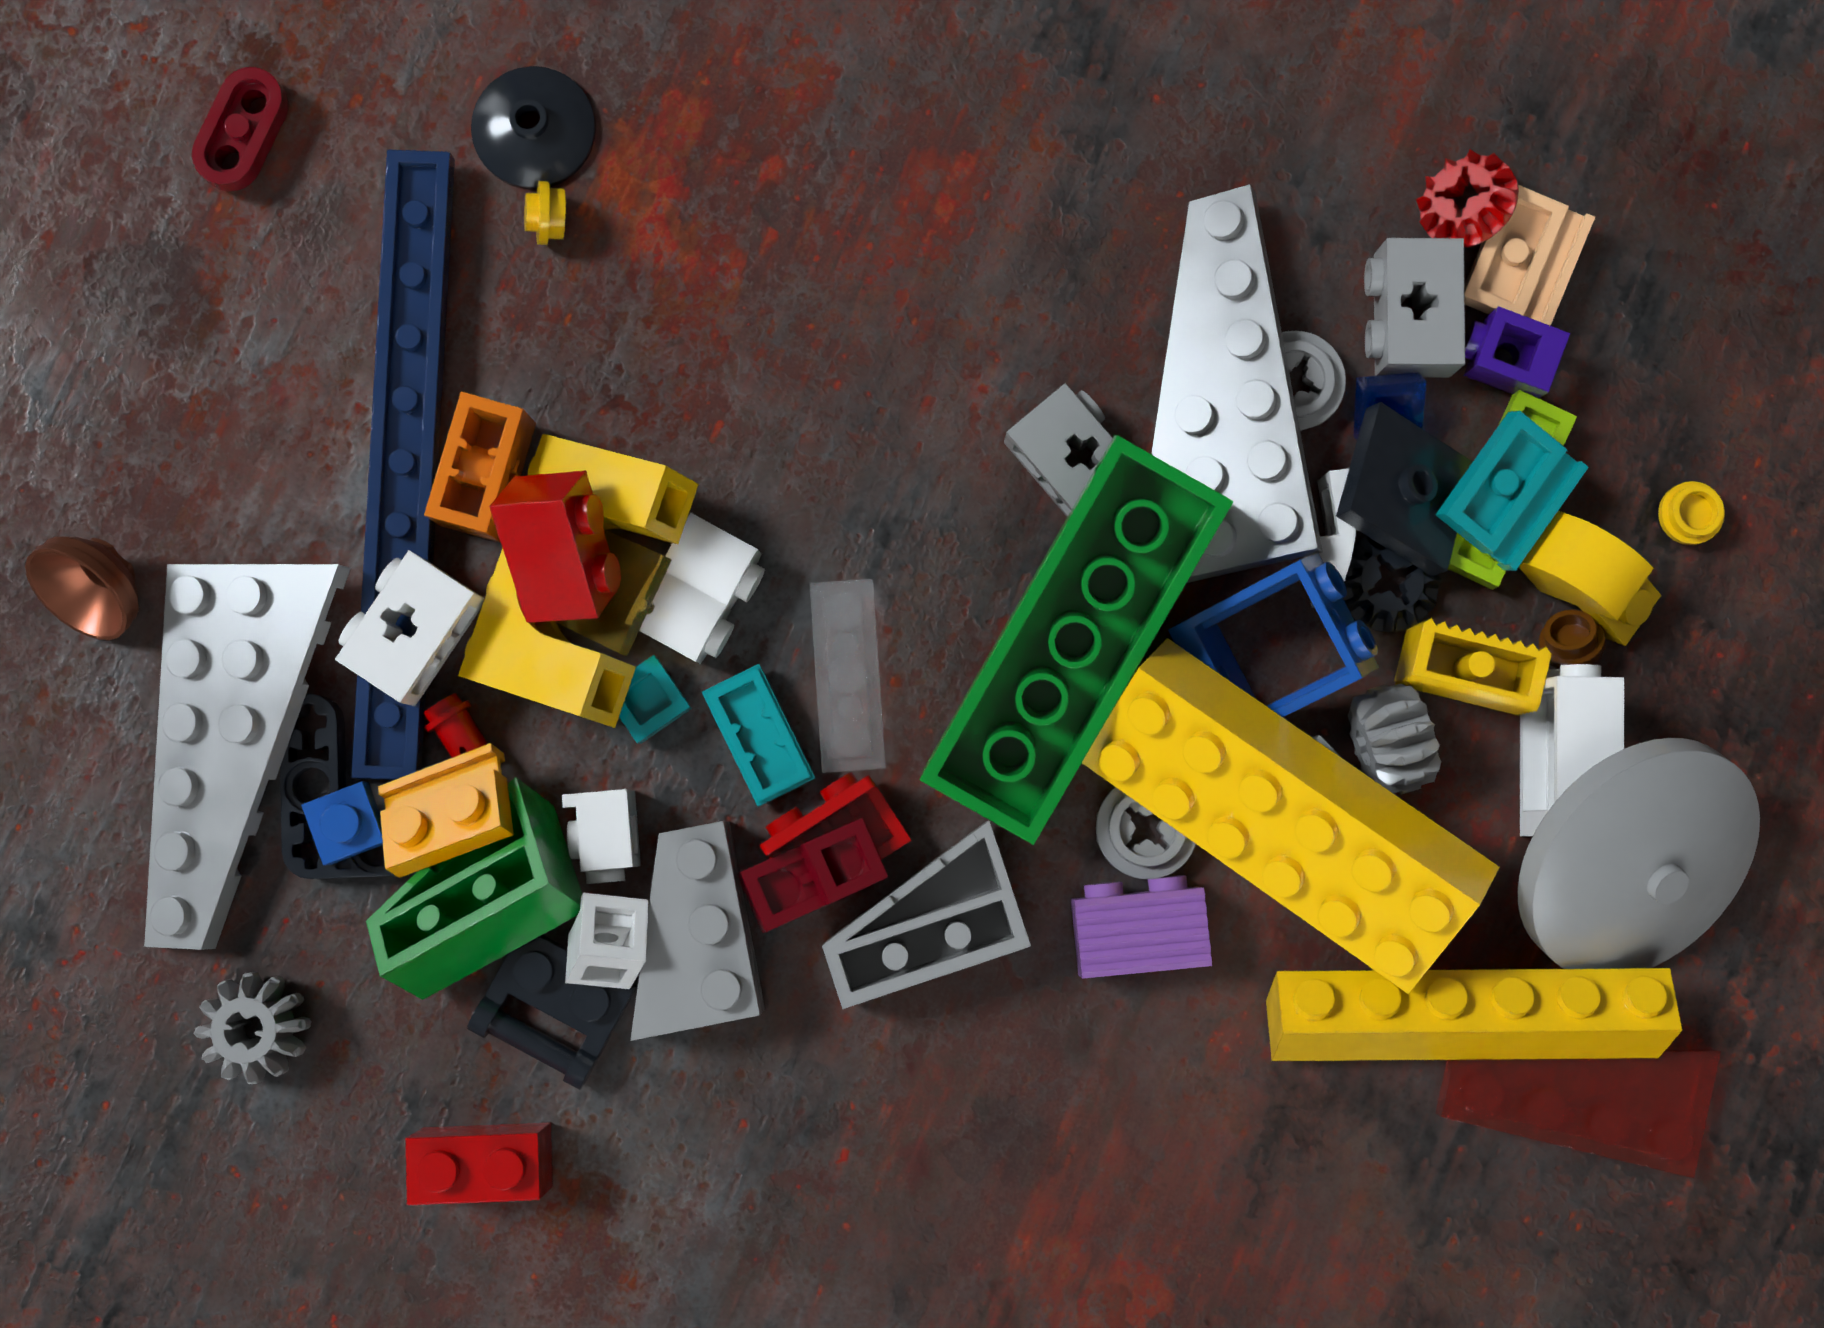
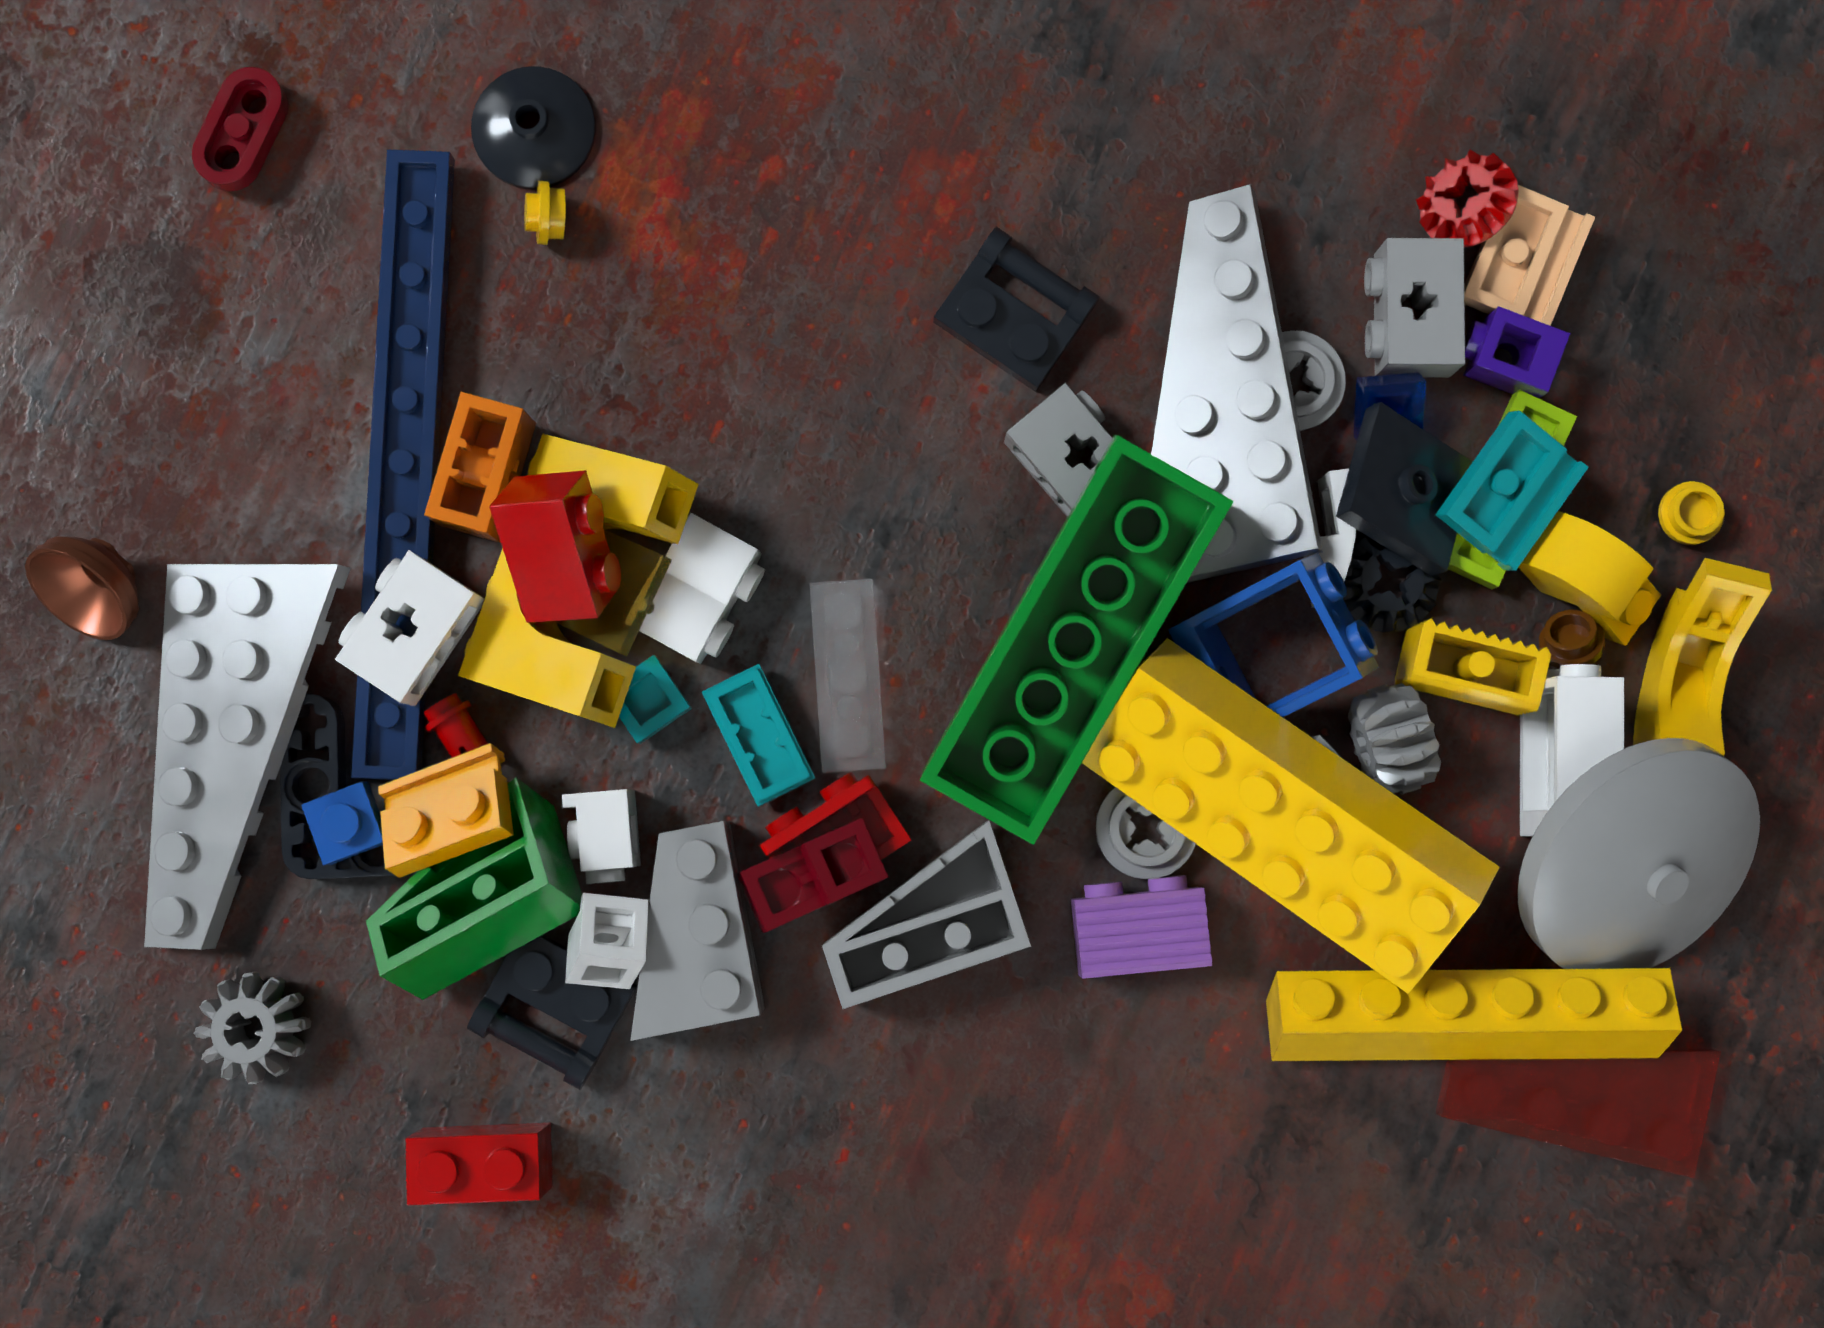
none -> black plate [933,227,1100,392]
none -> yellow arch [1633,558,1772,756]

